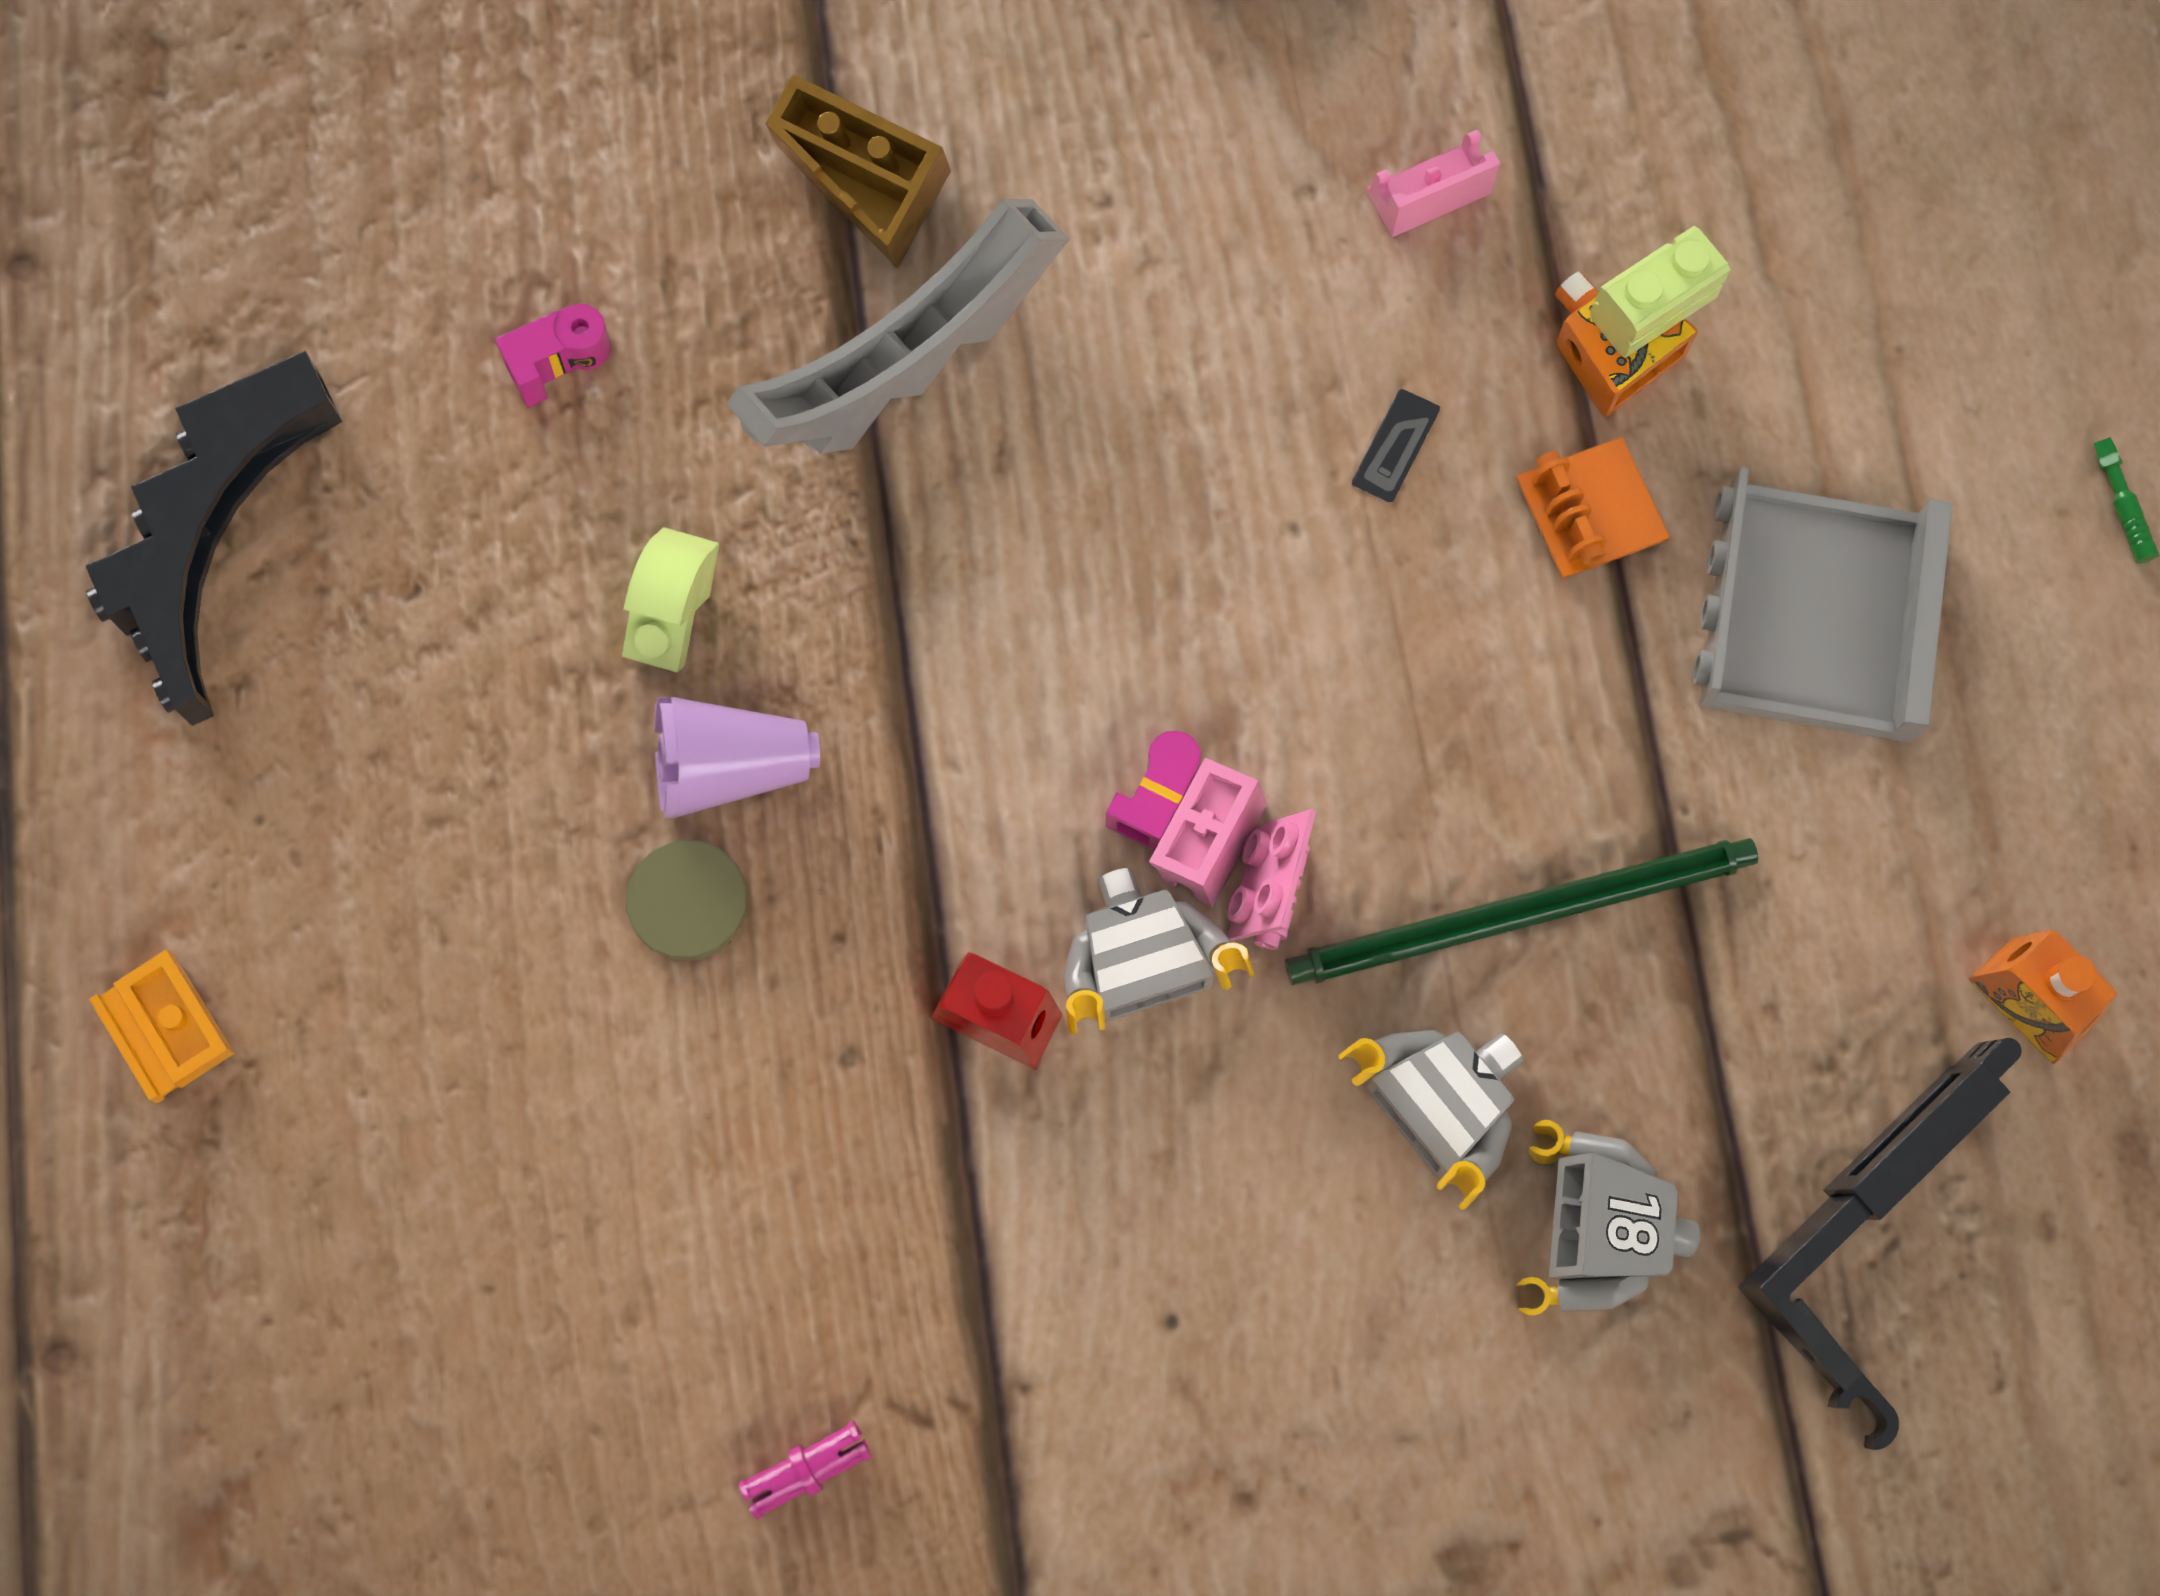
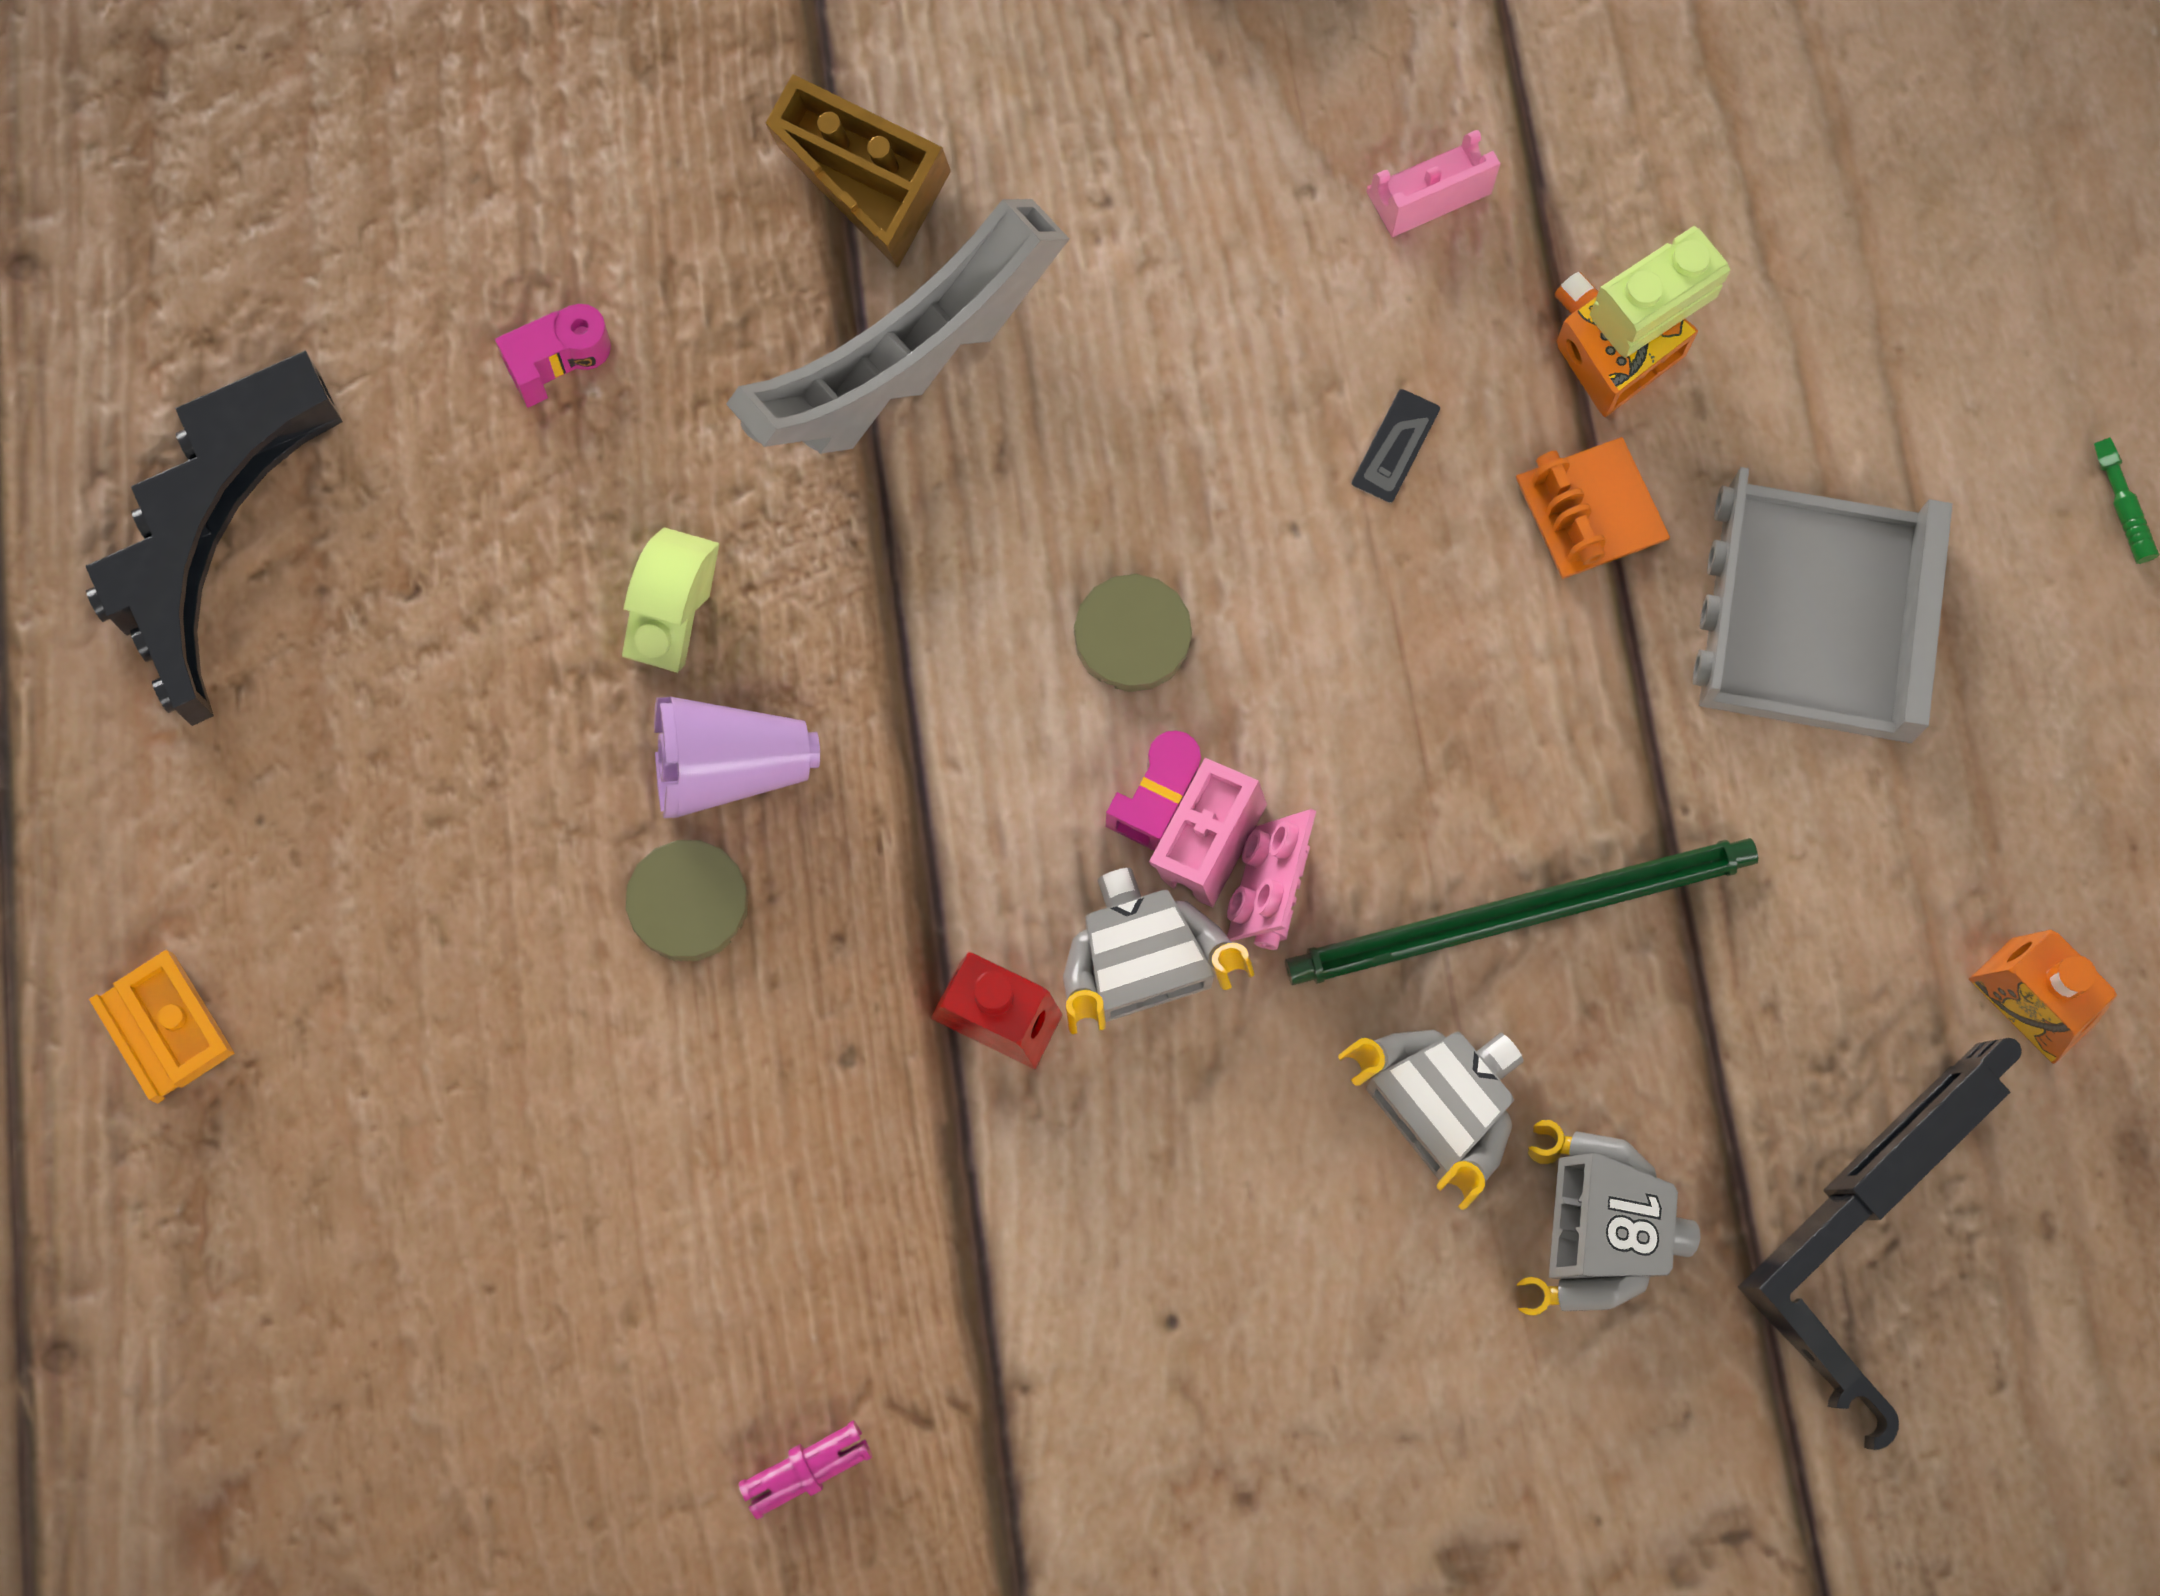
none -> olive tile [1074,574,1192,692]

